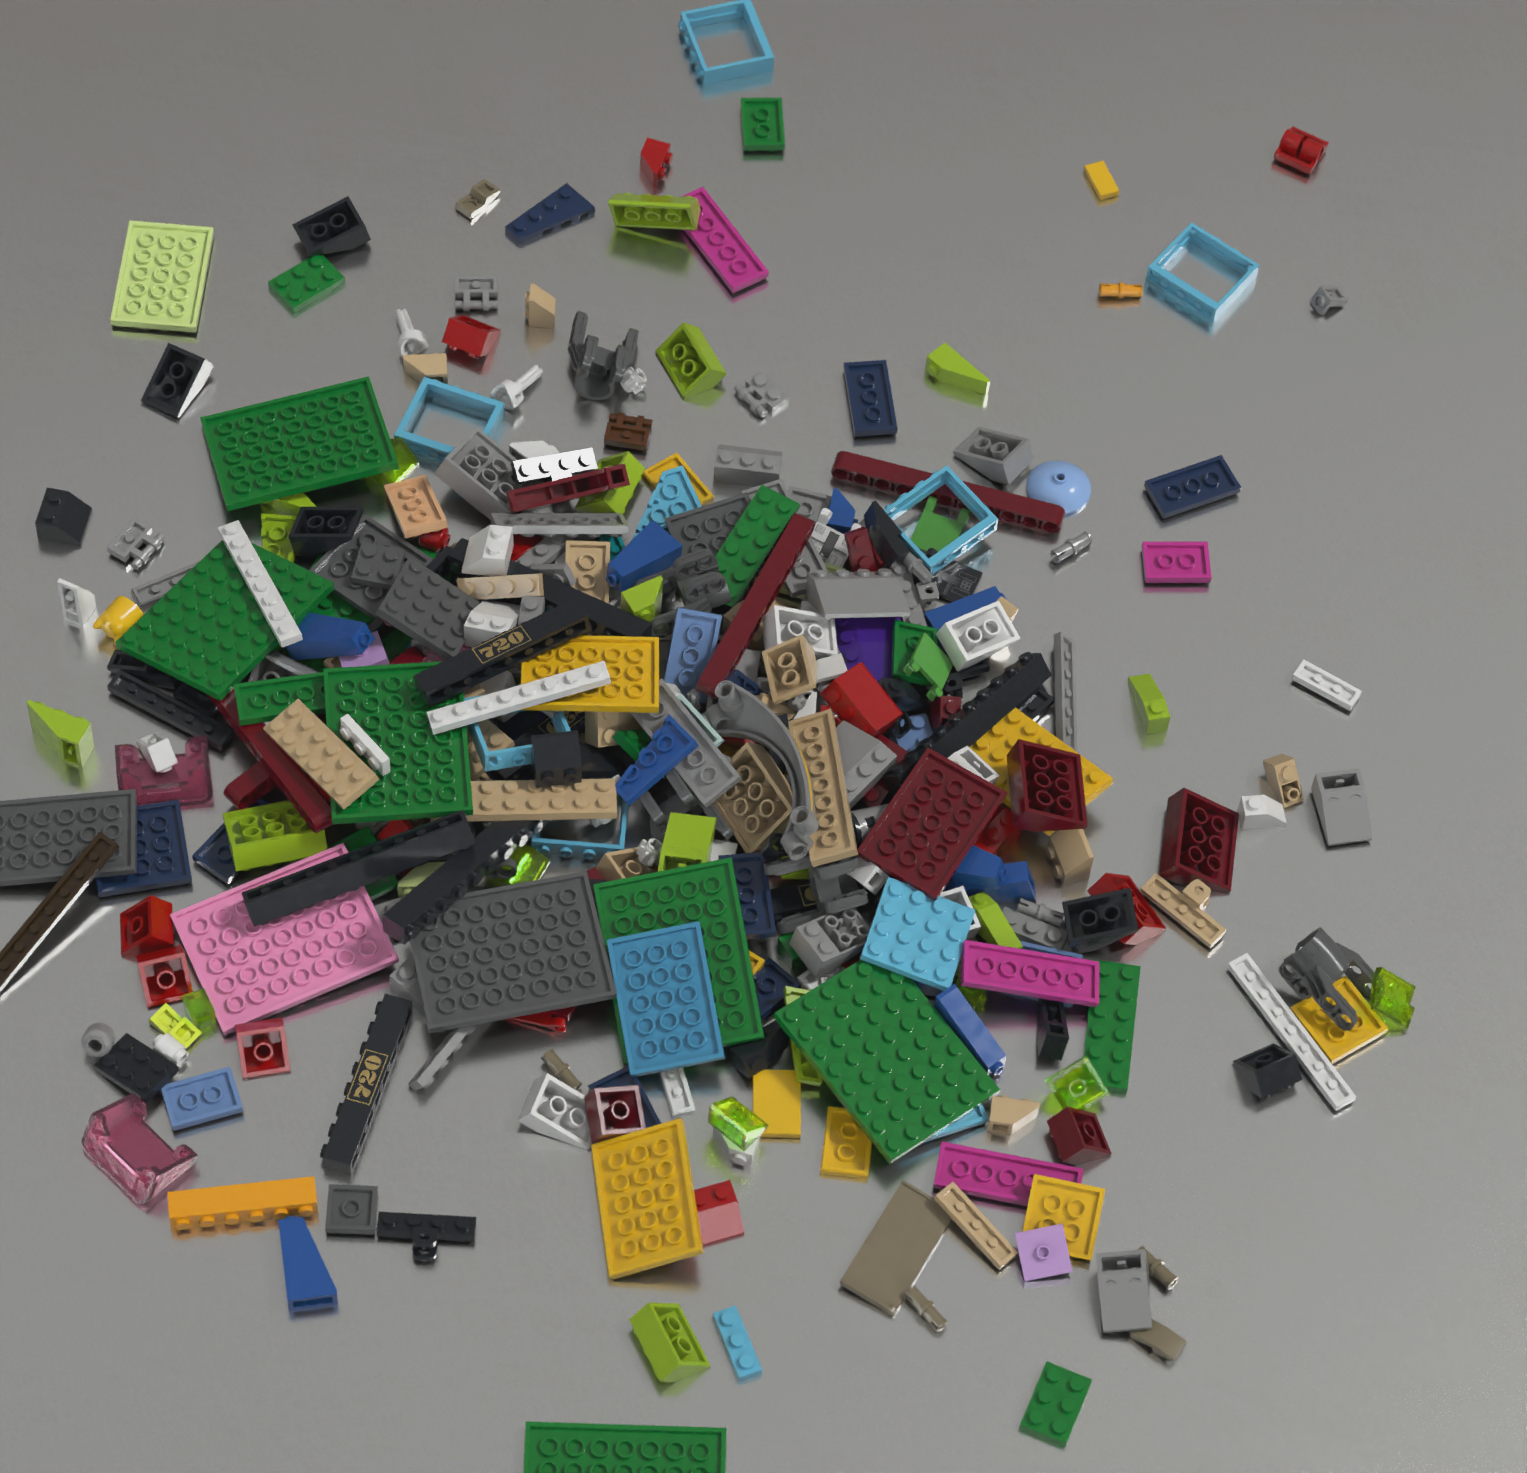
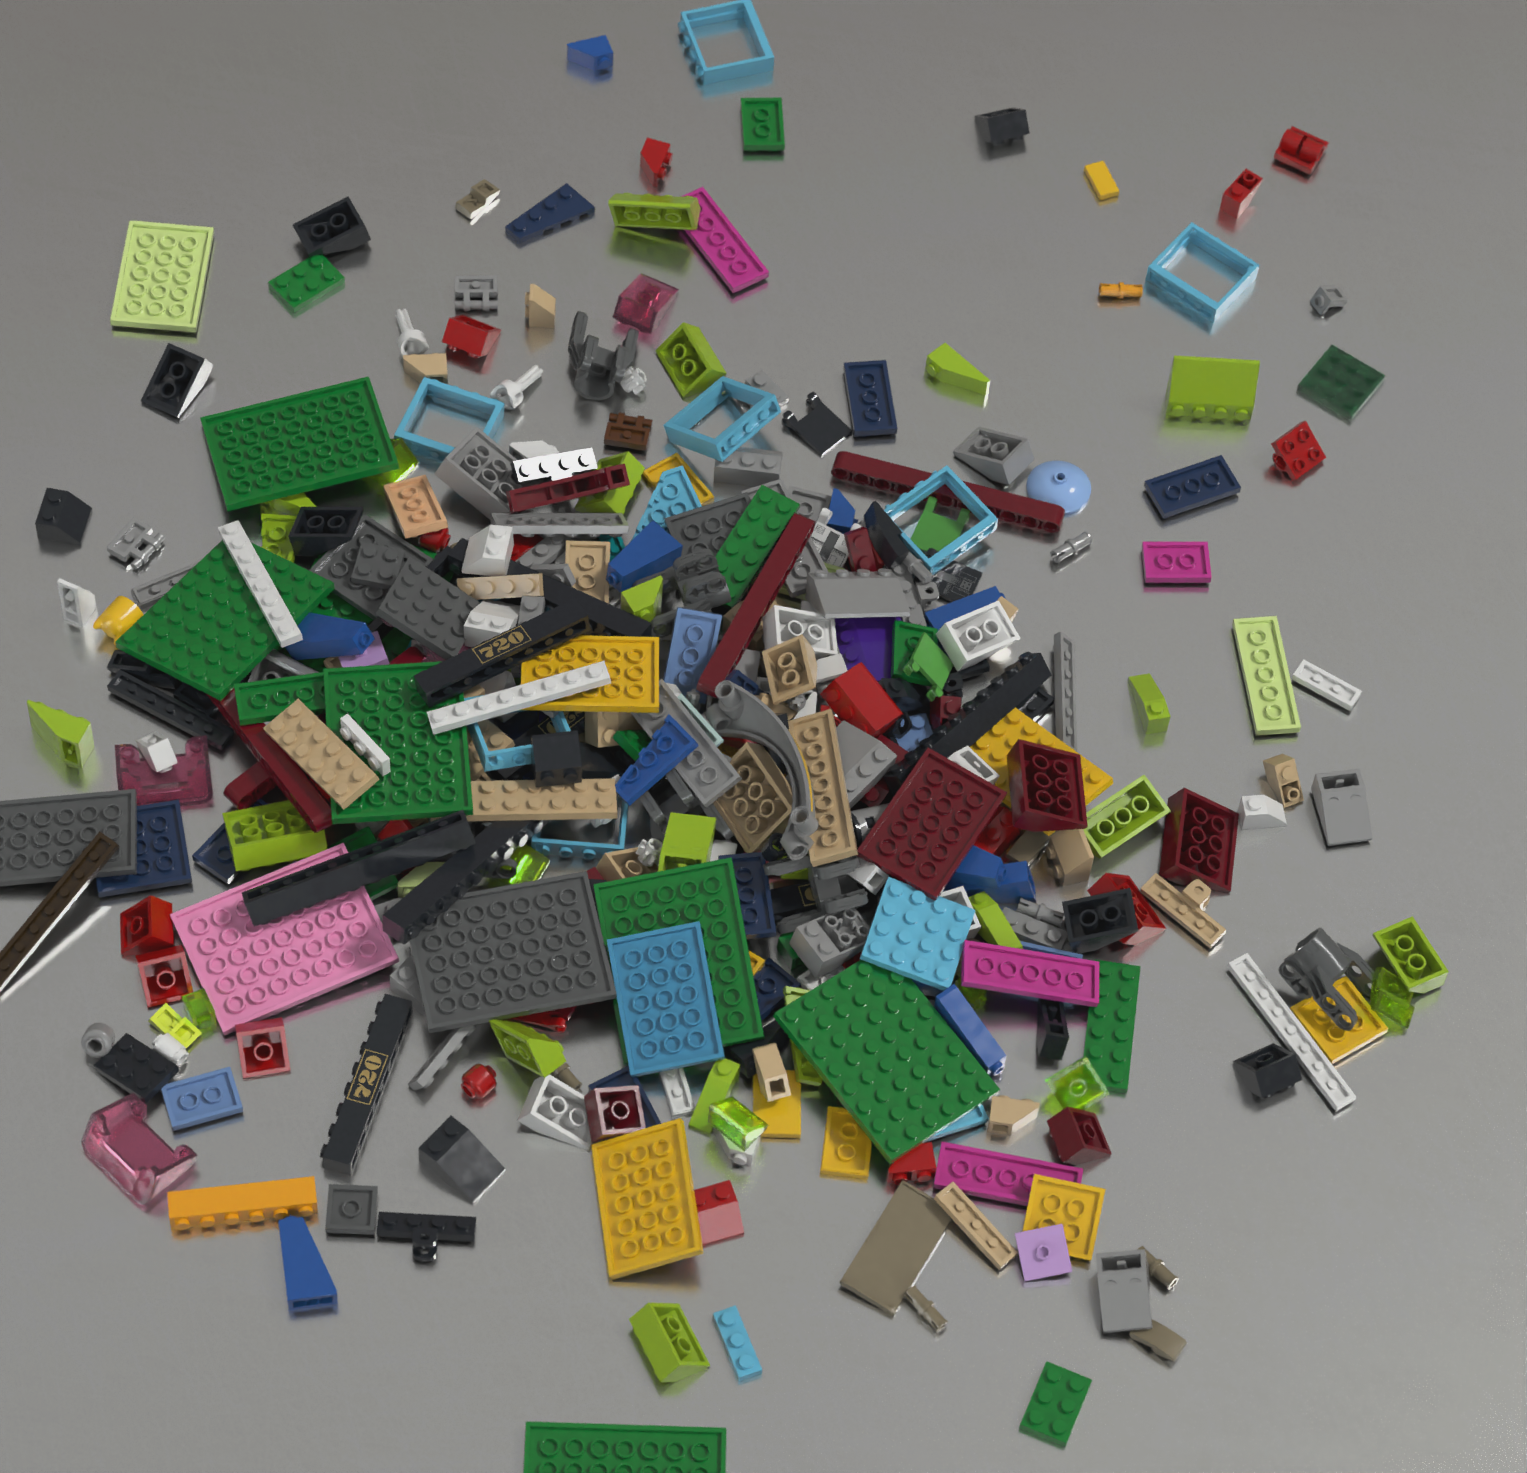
none -> black slope [418,1115,505,1204]
none -> red head [461,1064,497,1099]
none -> lime slope [489,1019,566,1078]
none -> blue slope [567,35,613,71]
none -> clear pink slope [612,273,679,334]
none -> medium azure window [664,376,781,462]
none -> lime slope [688,1058,740,1135]
none -> tan slope [752,1043,791,1102]
none -> black flag [782,392,852,456]
none -> red slope [886,1142,936,1185]
none -> black slope [975,107,1030,145]
none -> dark tan slope [1006,830,1052,866]
none -> lime slope [1083,774,1171,859]
none -> lime slope [1165,355,1260,420]
none -> red slope [1220,169,1263,219]
none -> yellowish green plate [1232,616,1301,736]
none -> red plate [1271,421,1326,480]
none -> clear green plate [1297,345,1386,421]
none -> lime slope [1372,916,1449,994]

